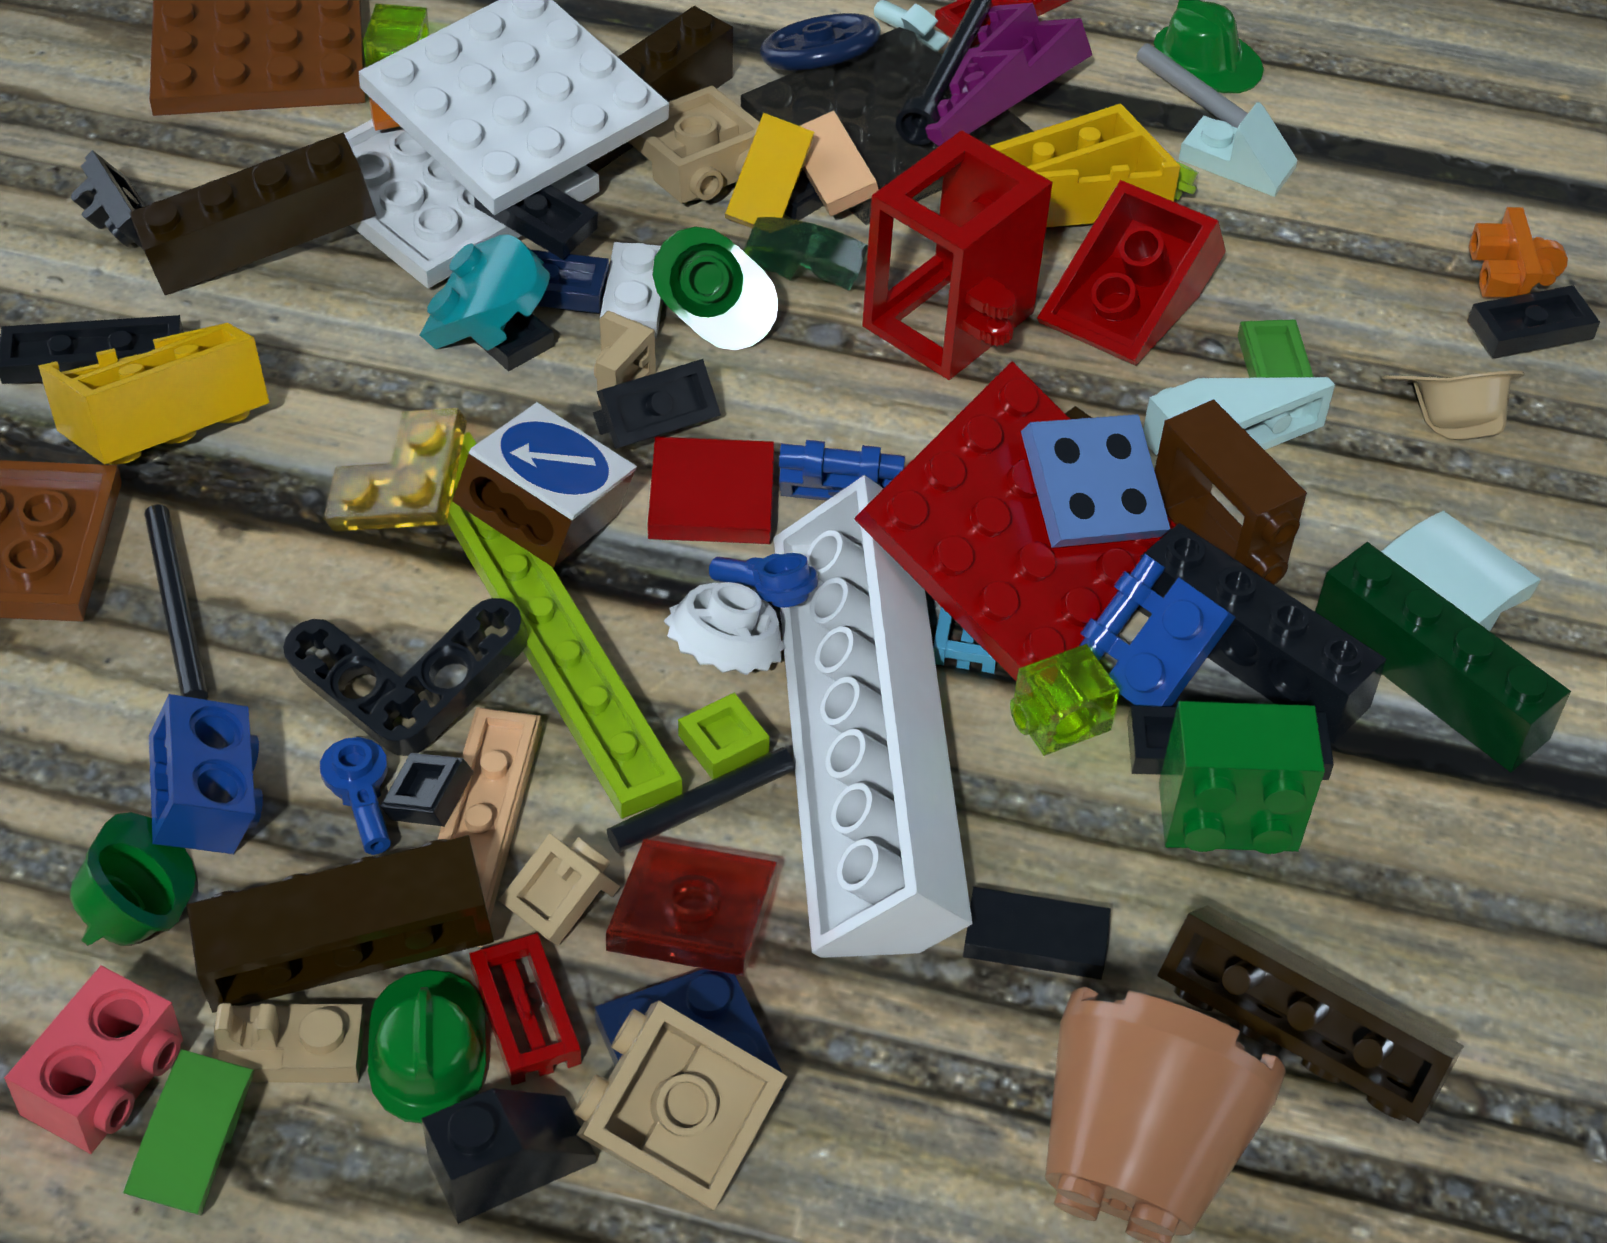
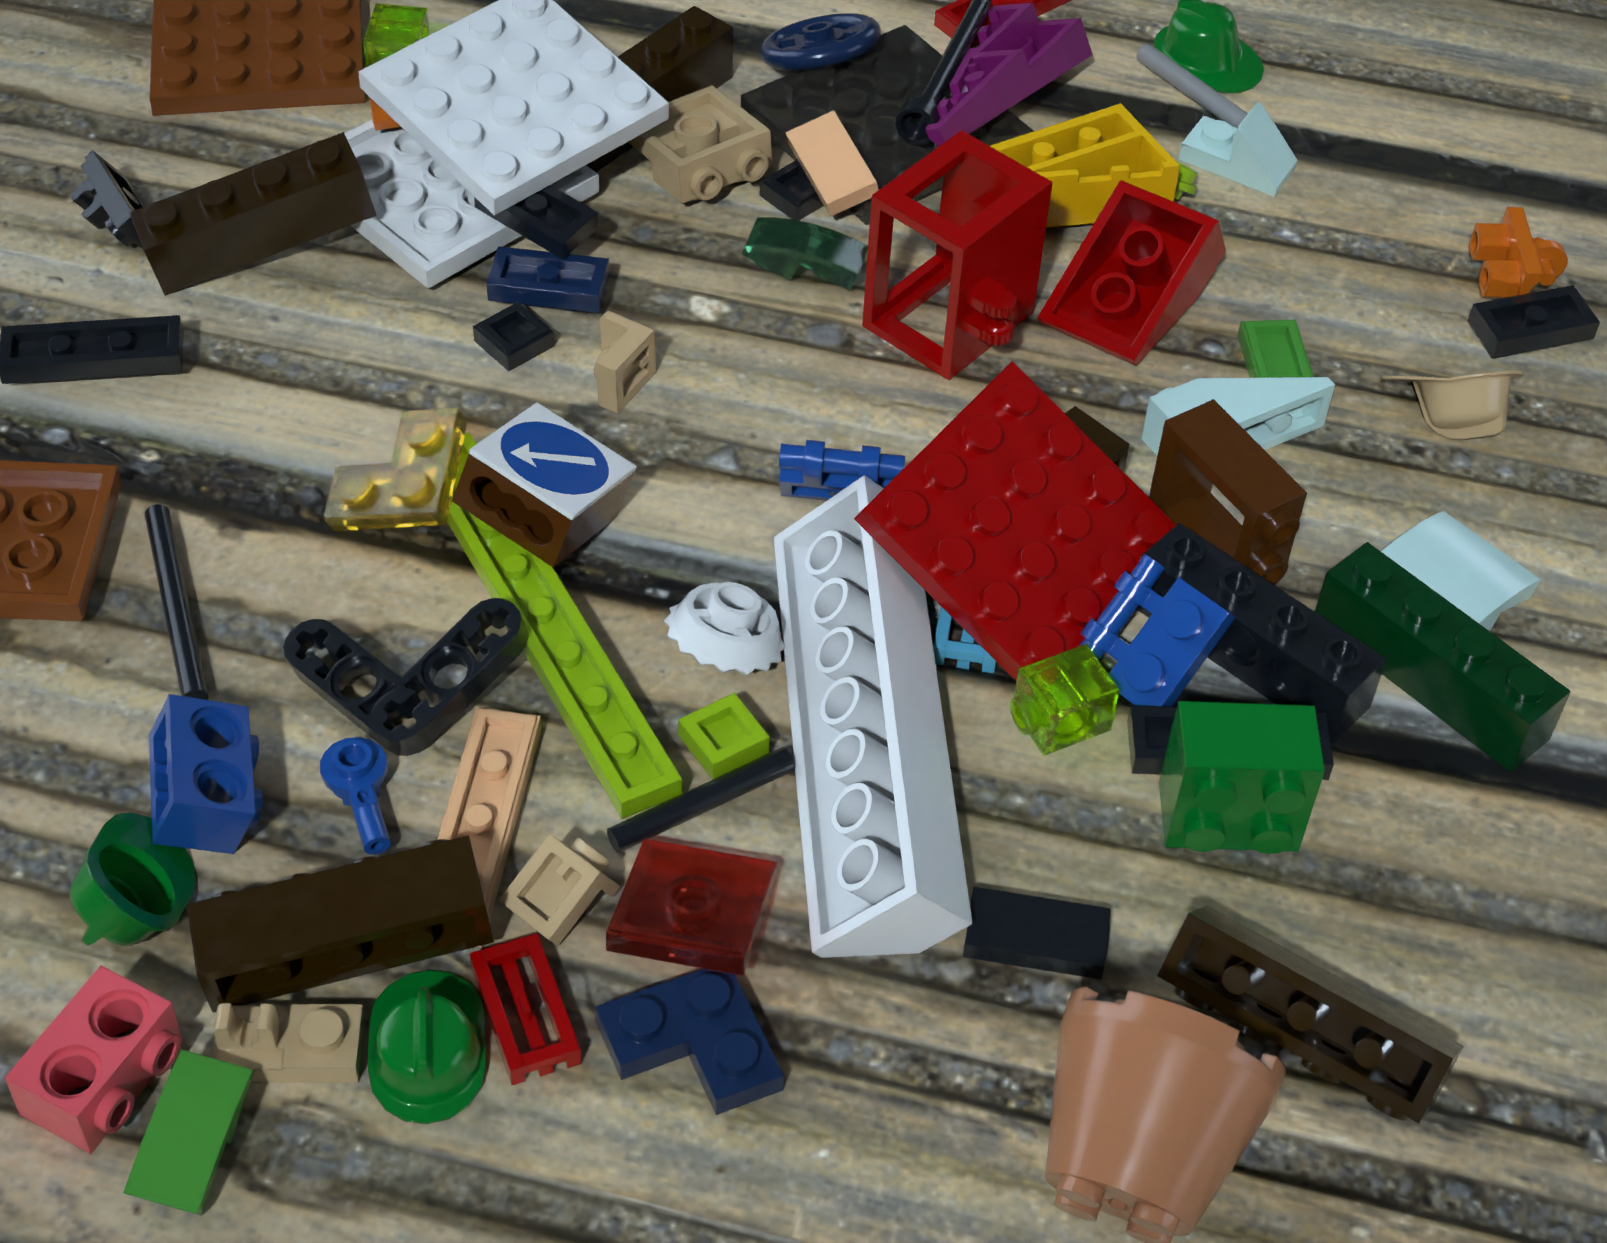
yellow wedge [38,323,270,465] -> none
black tile [380,753,474,827] -> none
teal slope [419,234,550,350] -> none
black slope [422,1088,596,1224] -> none
tan plate [573,1001,788,1211] -> none
black plate [593,359,721,449] -> none
white plate [600,242,663,339] -> none
red tile [647,437,774,544] -> none
green piece [652,226,779,350] -> none
blue plate [709,553,819,608] -> none
yellow tile [725,113,815,237] -> none
light aqua bar [874,0,949,56] -> none
medium blue tile [1021,414,1171,548] -> none

